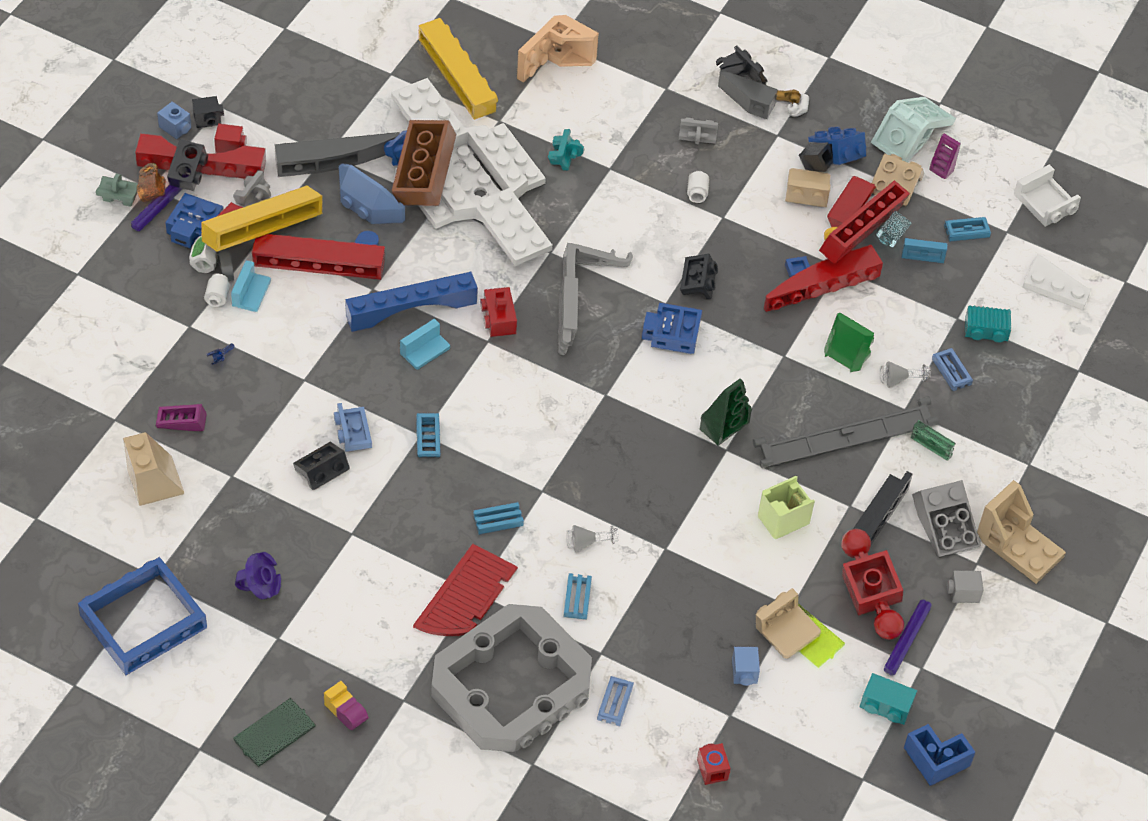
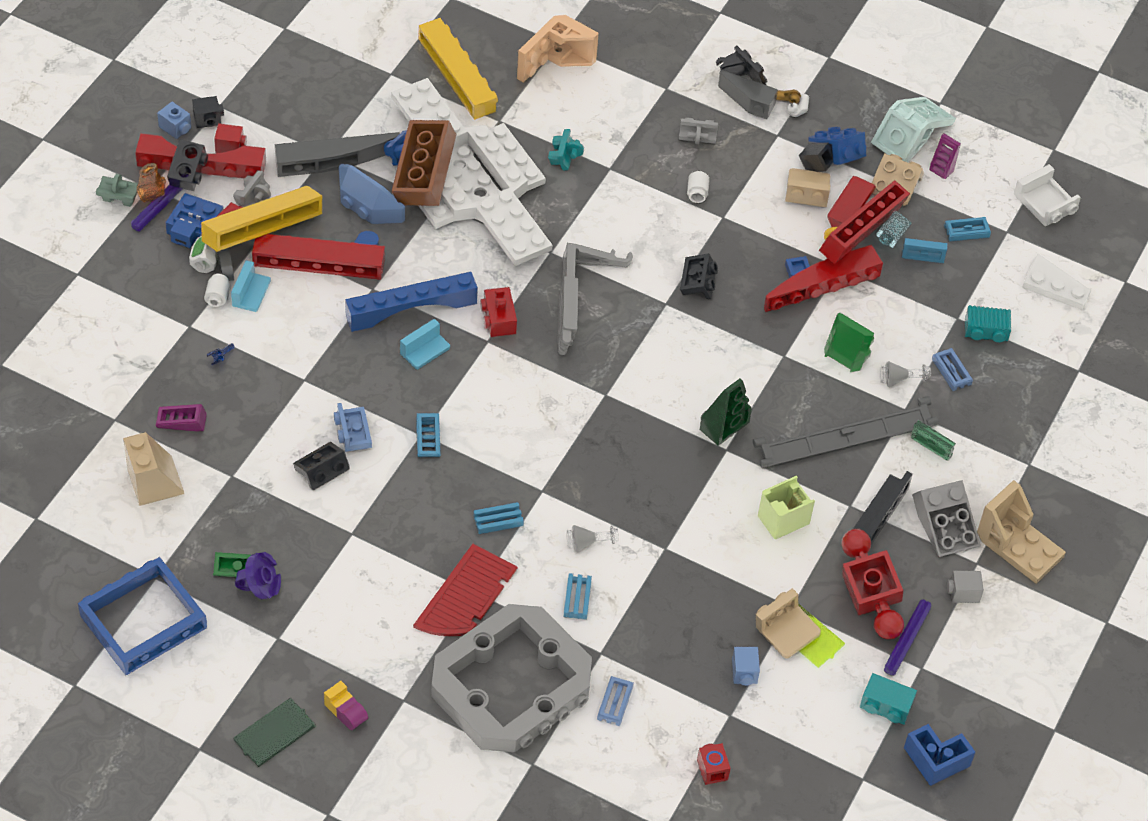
blue piece [642,303,702,354] -> none
none -> green slope [213,552,251,577]

